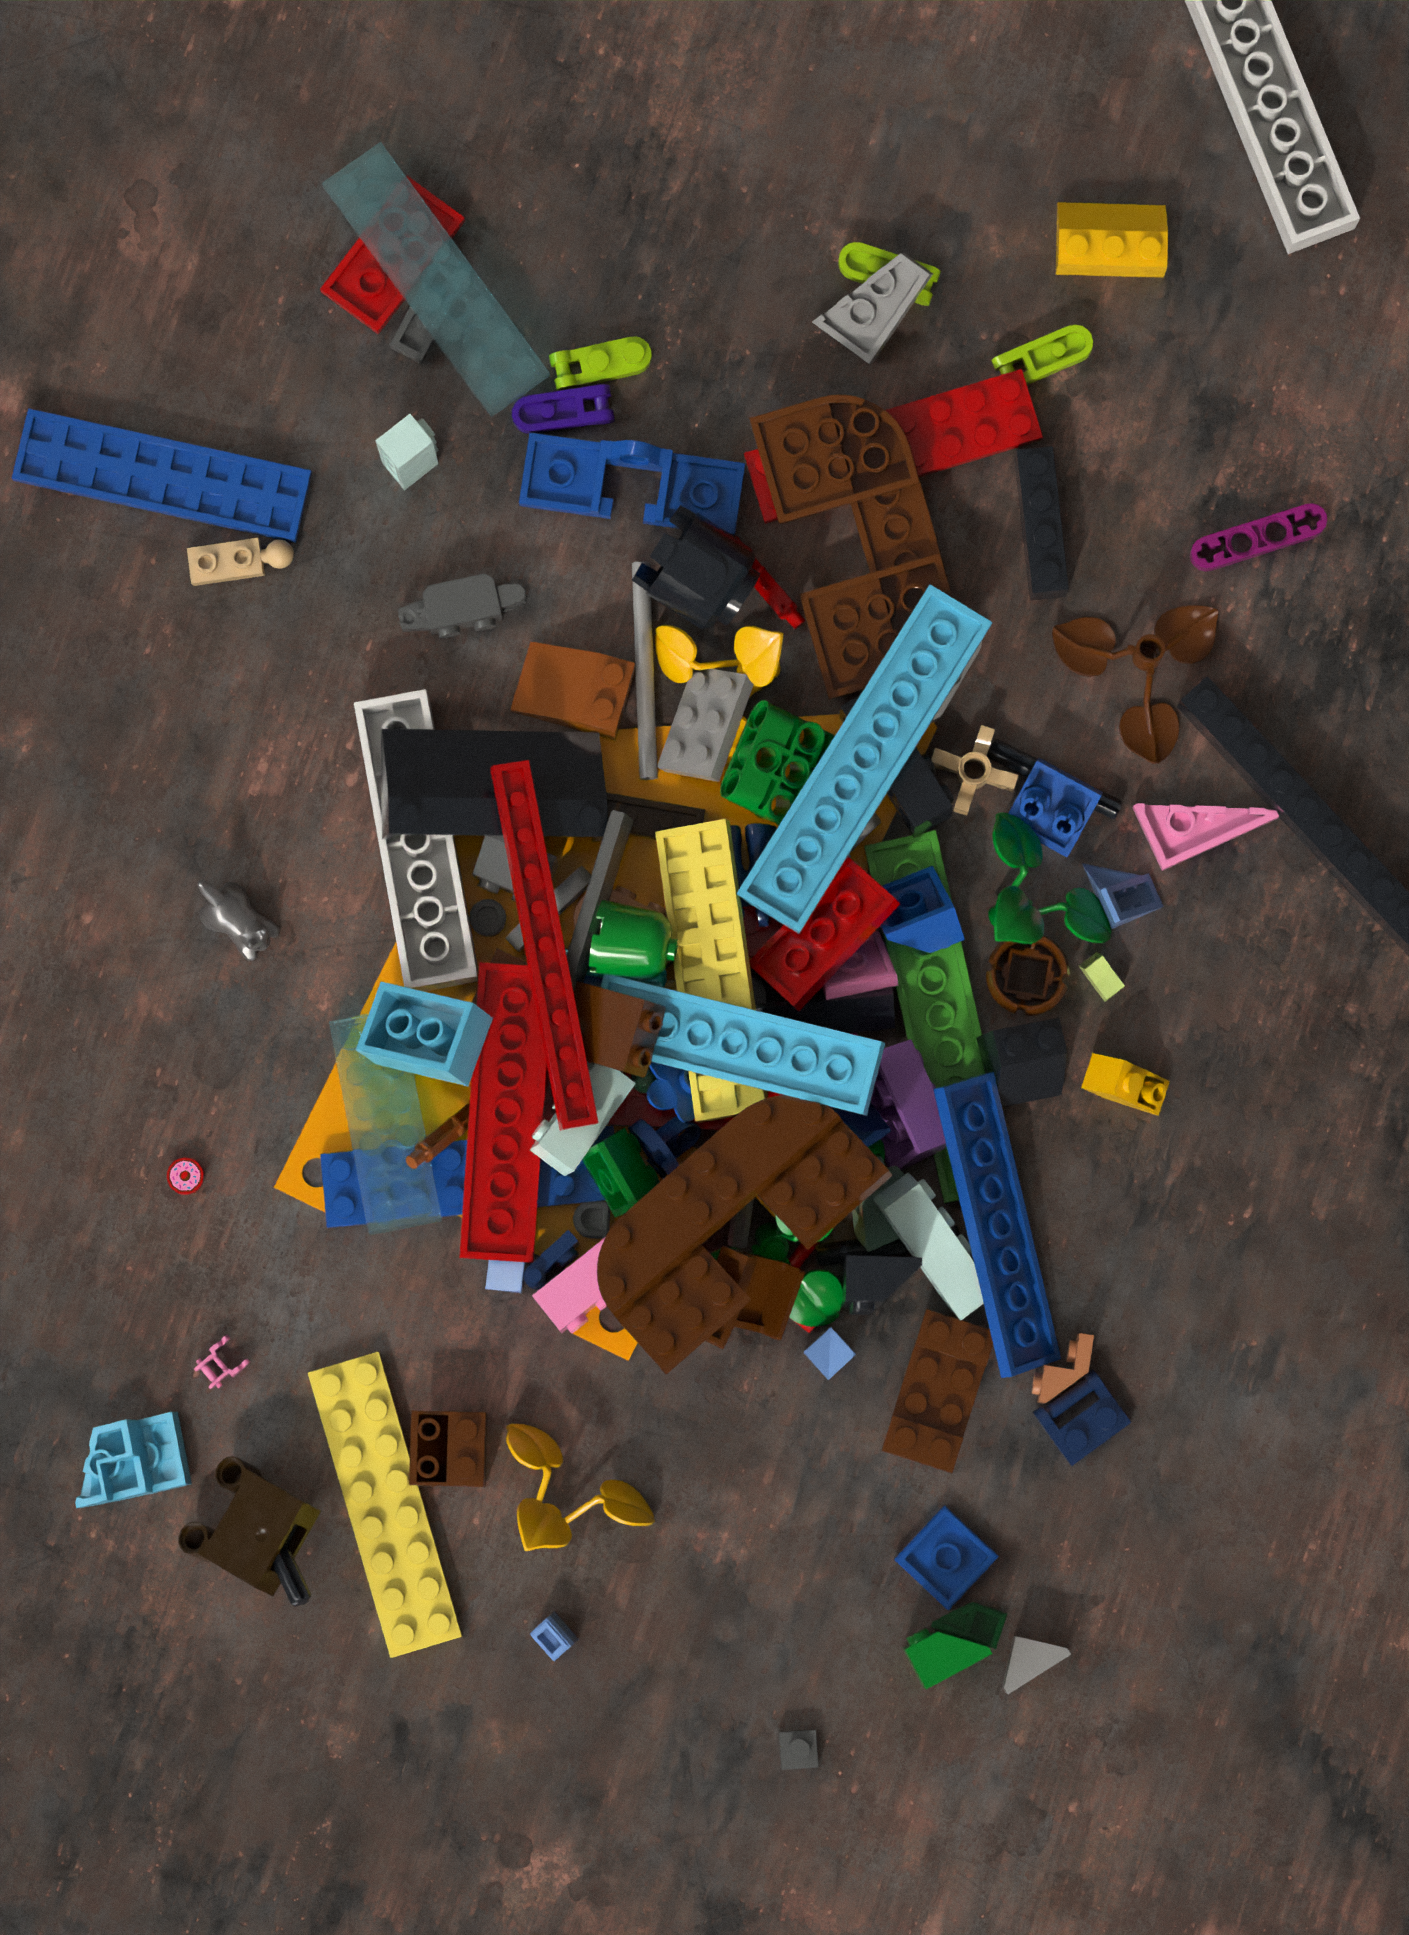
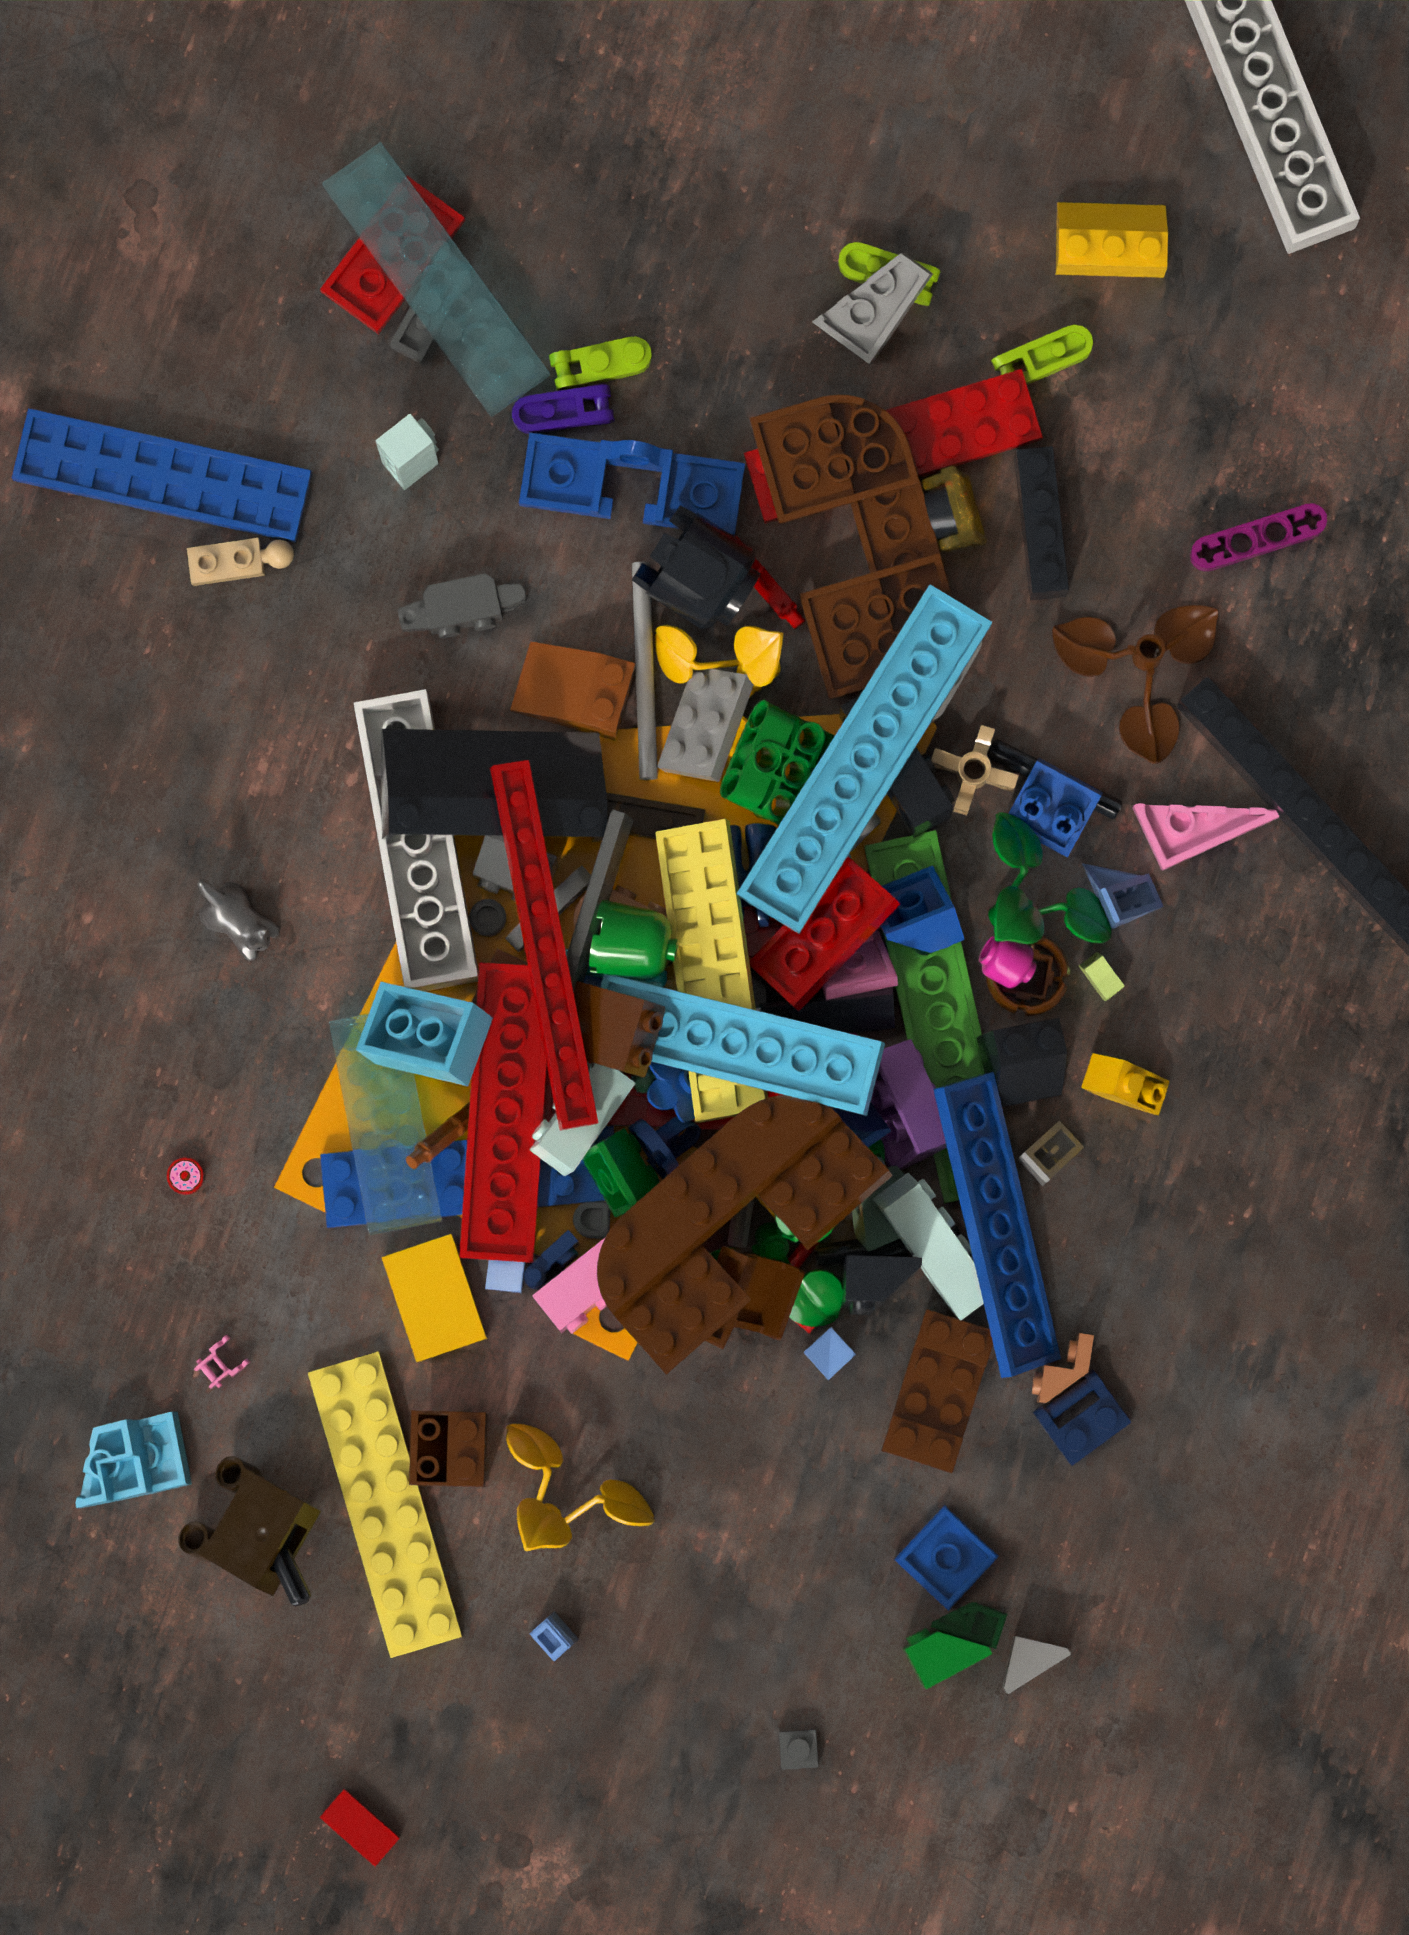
none -> red tile [319,1789,400,1867]
none -> yellow tile [381,1234,487,1362]
none -> clear yellow piece [922,466,987,552]
none -> dark pink head [979,936,1037,988]
none -> light grey slope [1018,1121,1084,1186]

